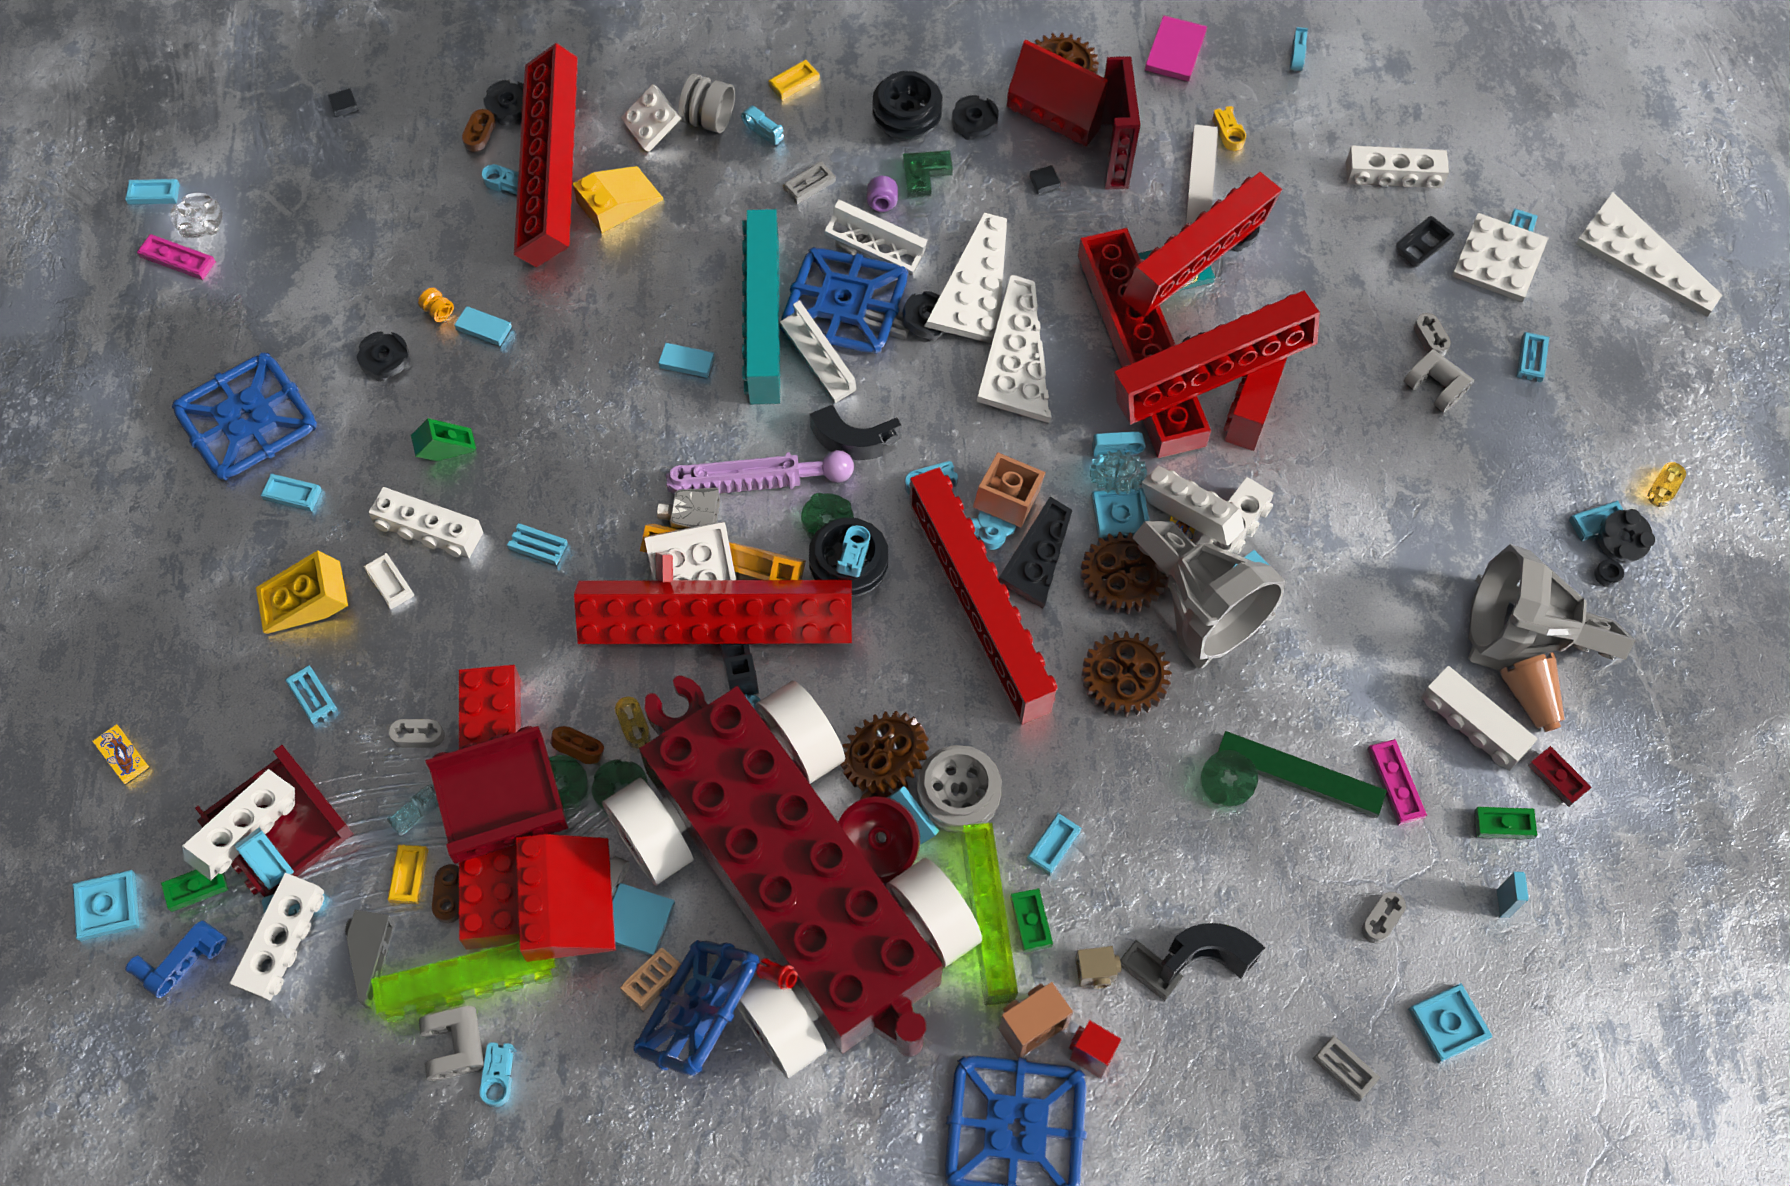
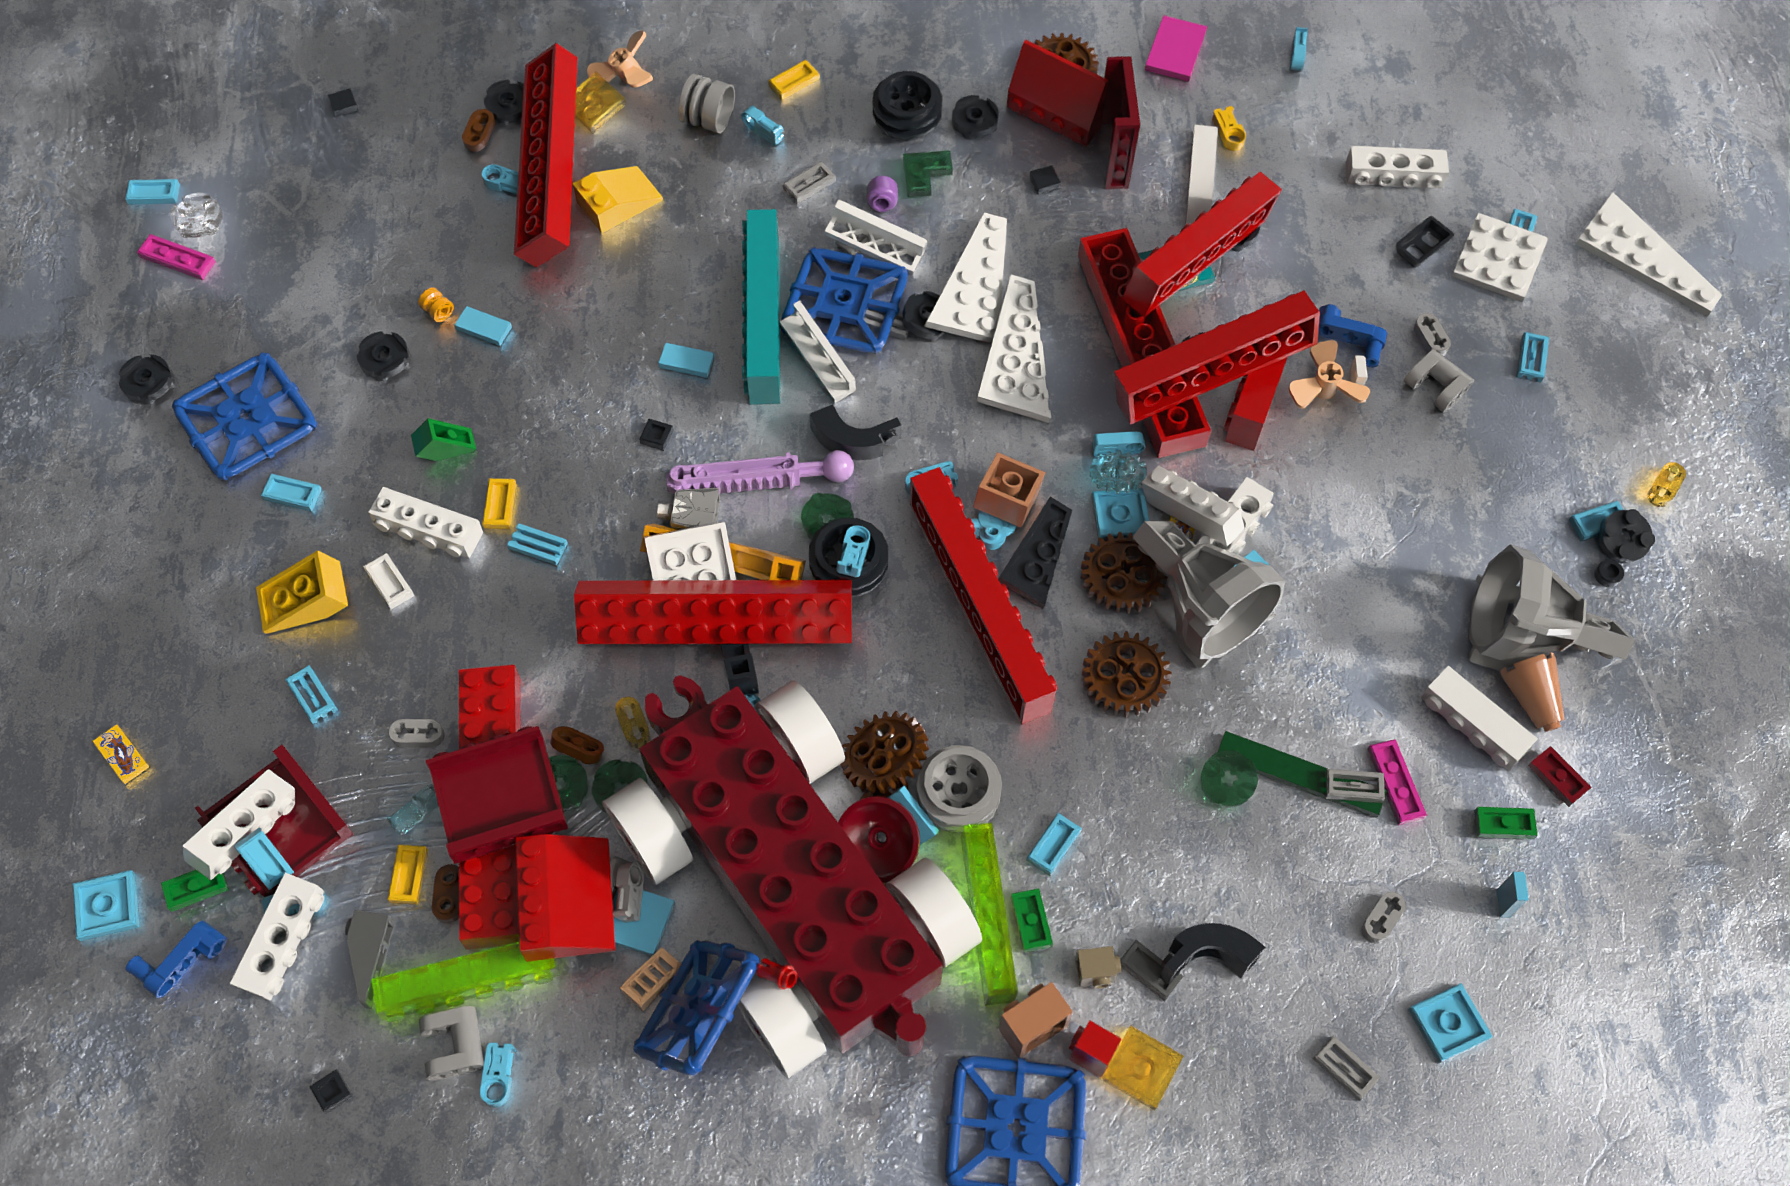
white plate [621,84,681,152] -> none
tile [655,552,673,582] -> none
none -> black plate [118,354,175,405]
none -> black tile [309,1069,353,1114]
none -> yellow tile [482,478,516,529]
none -> clear yellow plate [575,72,628,134]
none -> light nougat piece [587,30,653,89]
none -> light grey piece [613,861,644,923]
none -> black tile [639,419,673,451]
none -> clear yellow plate [1101,1025,1184,1111]
none -> light nougat piece [1289,340,1370,409]
none -> blue beam [1318,304,1387,368]
none -> light grey tile [1325,769,1385,803]
none -> white tile [1350,356,1368,385]

